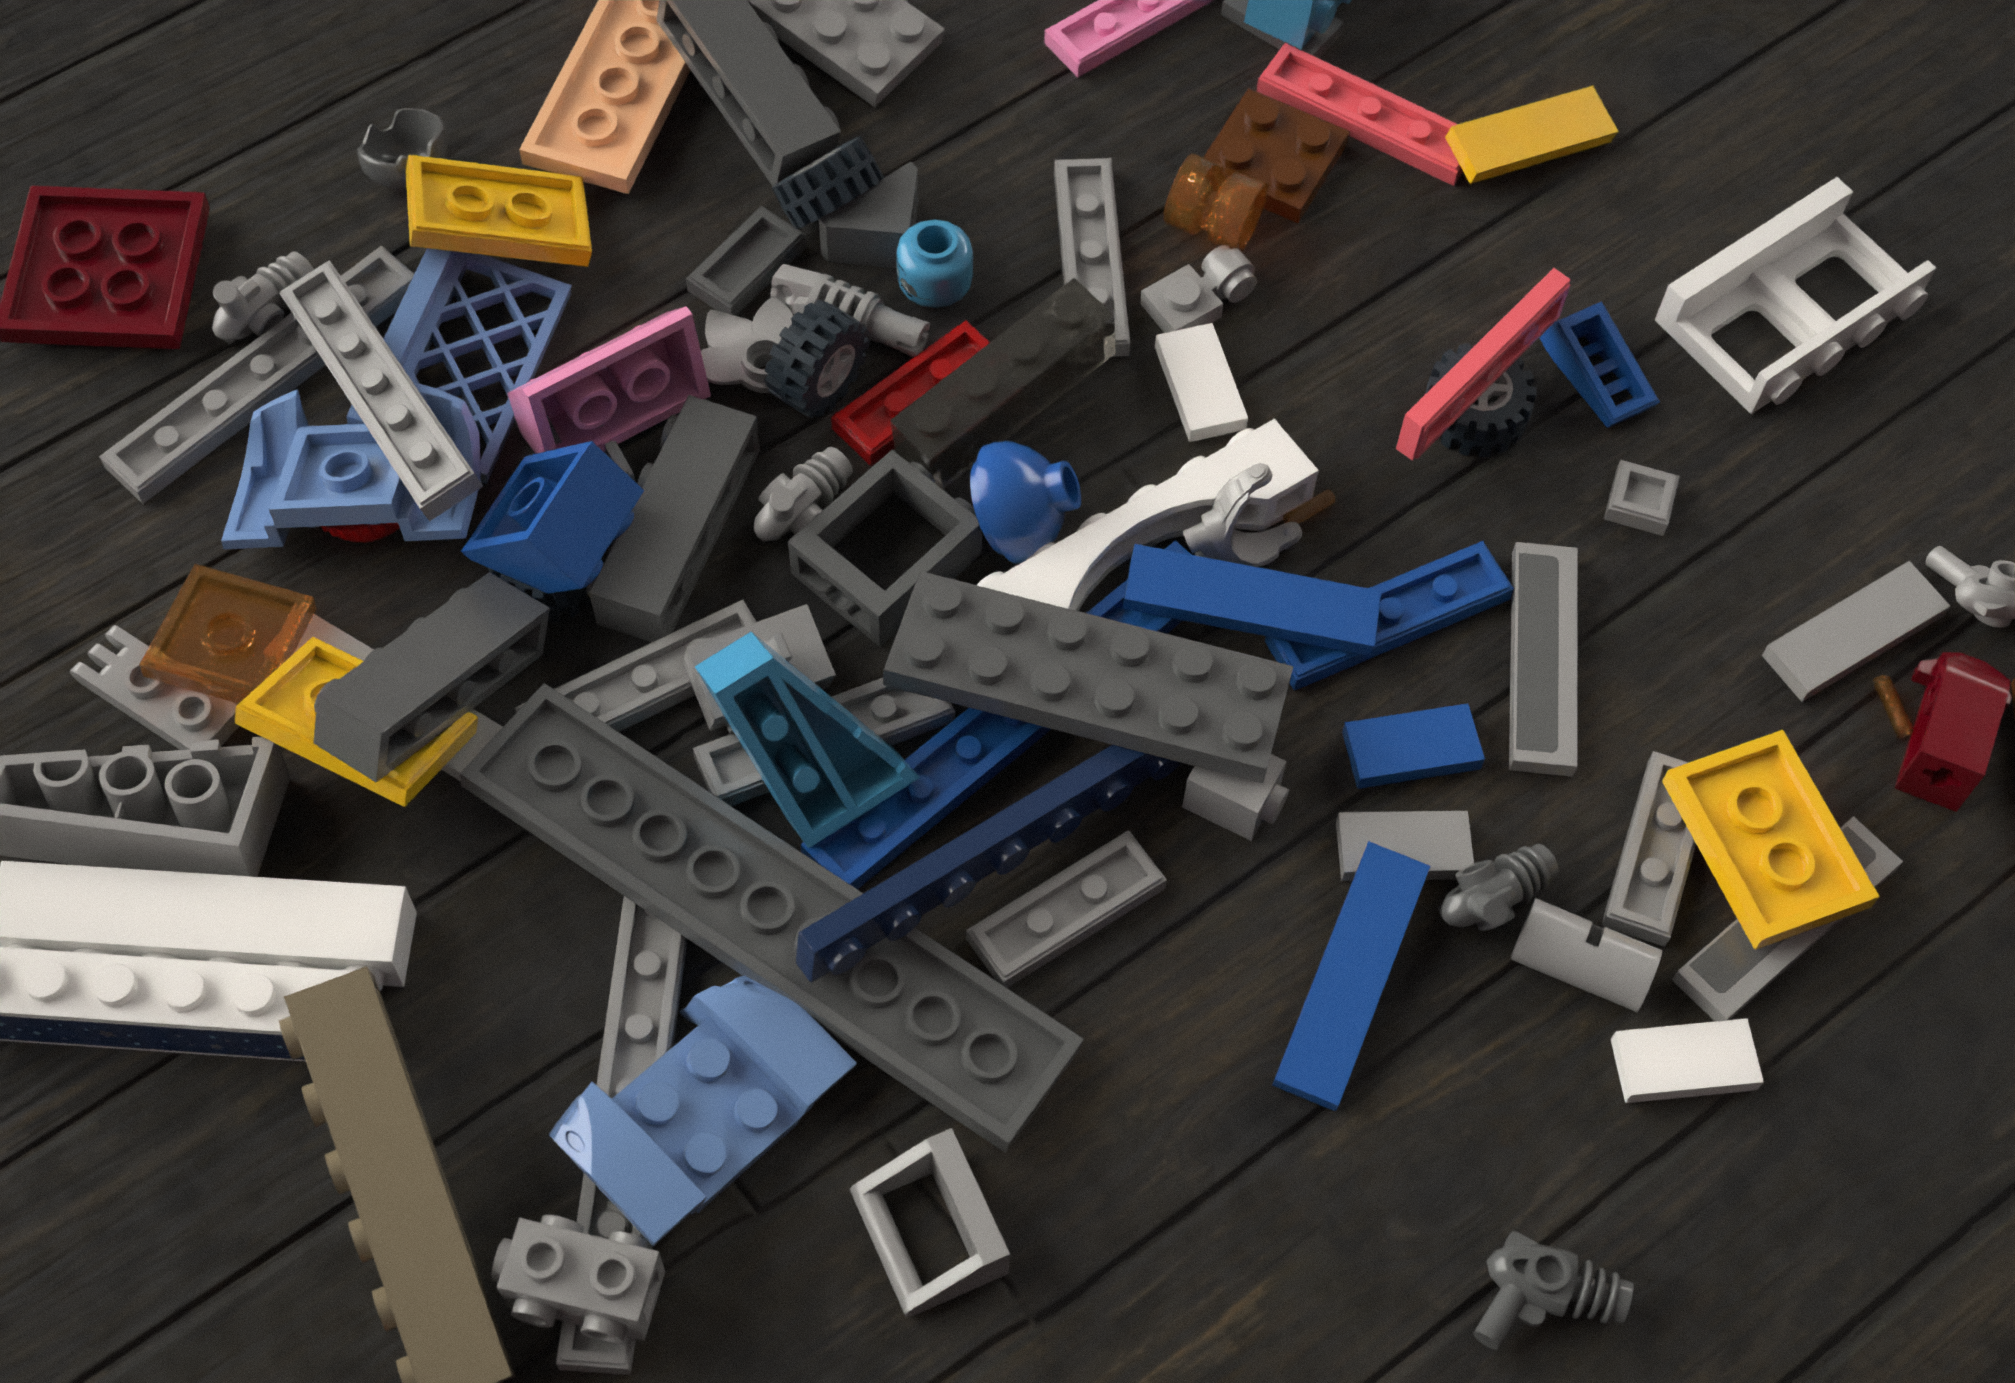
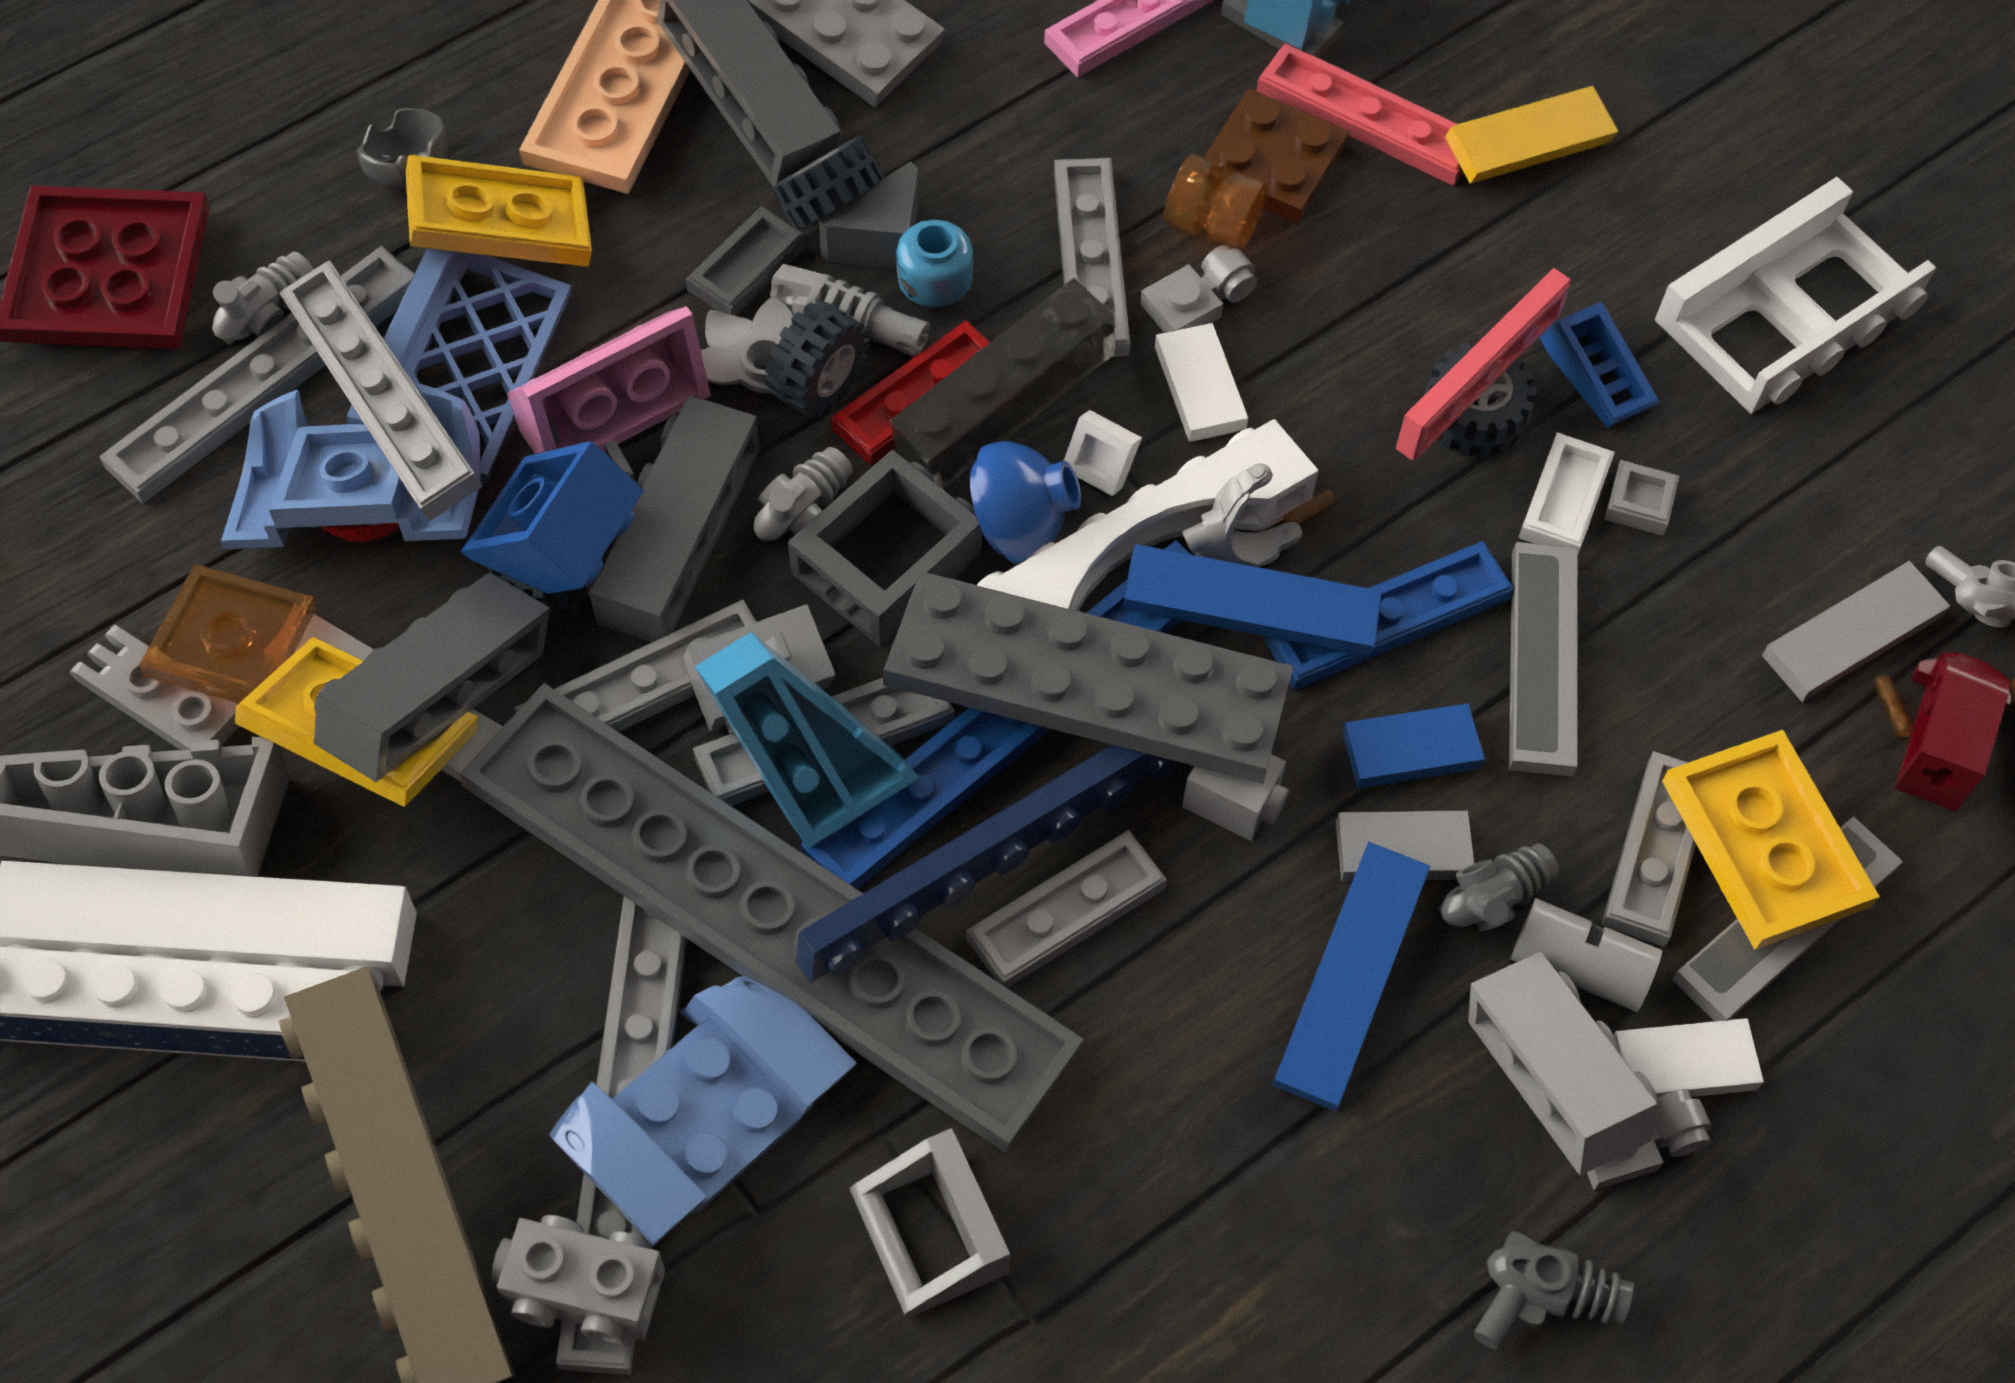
none -> white tile [1064,410,1142,496]
none -> light grey brick [1468,952,1658,1176]
none -> white tile [1518,433,1615,556]
none -> light grey plate [1587,1089,1712,1190]

